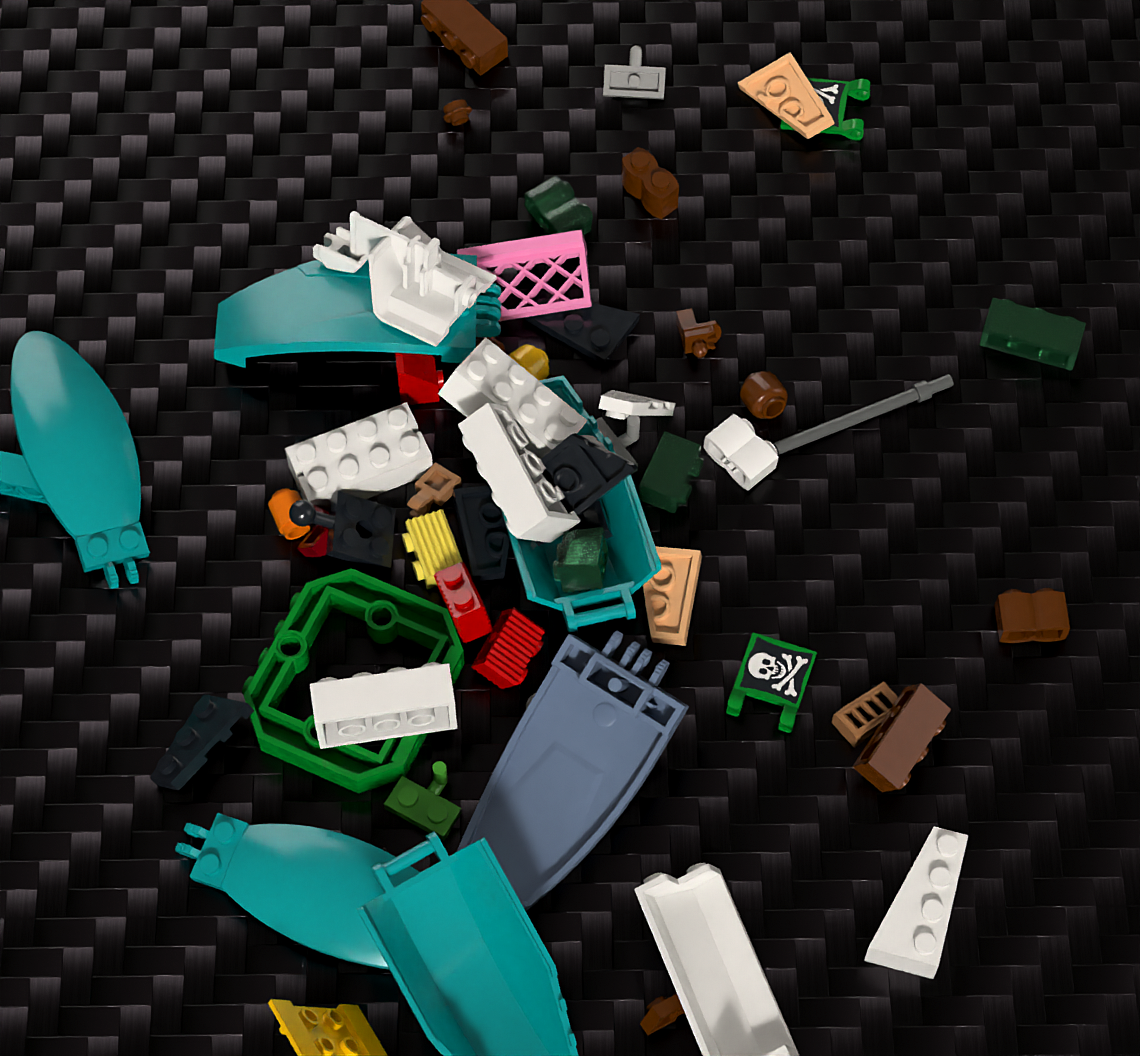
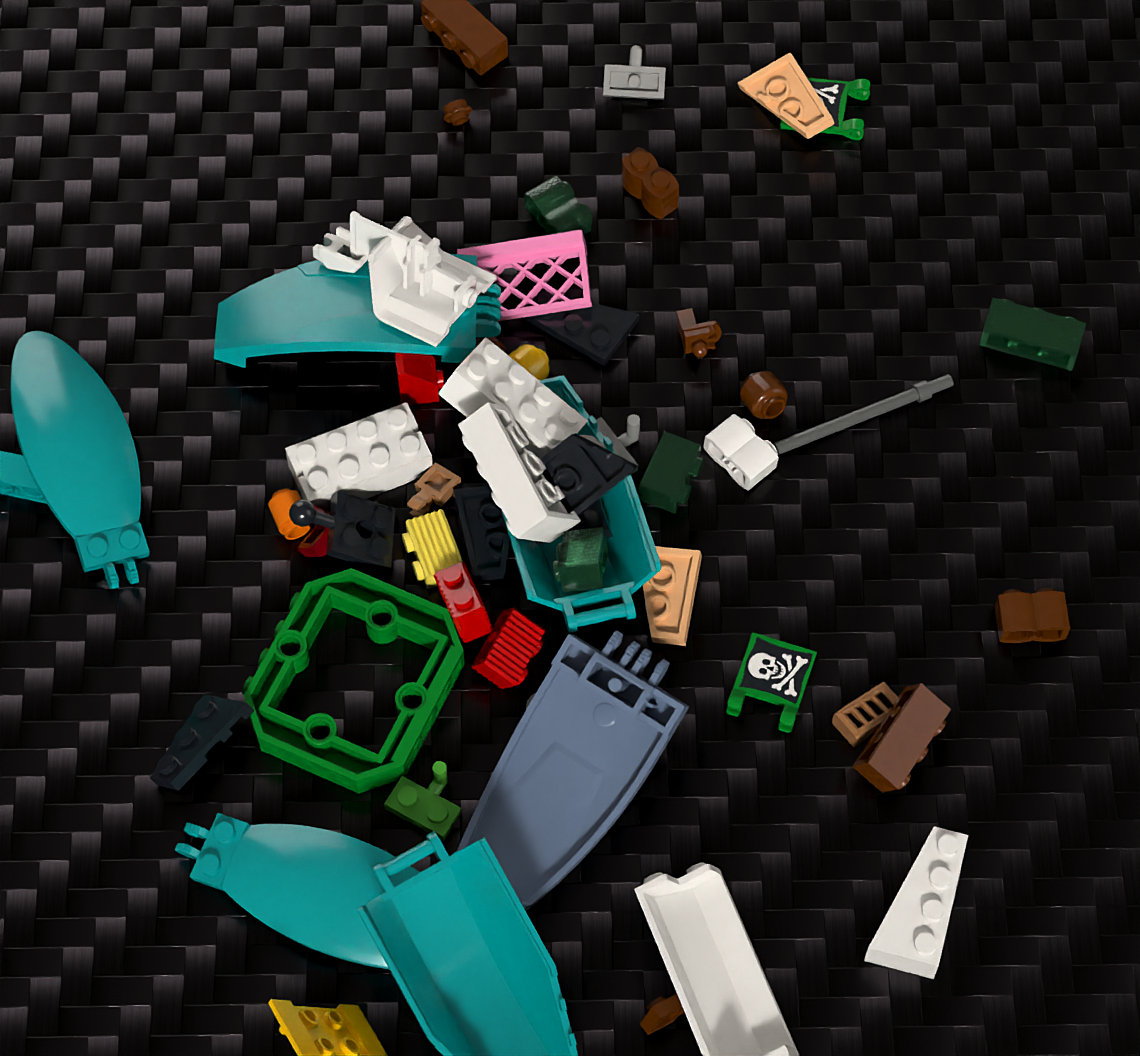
white brick [310,662,457,749] -> none
white wing [599,390,675,420] -> none

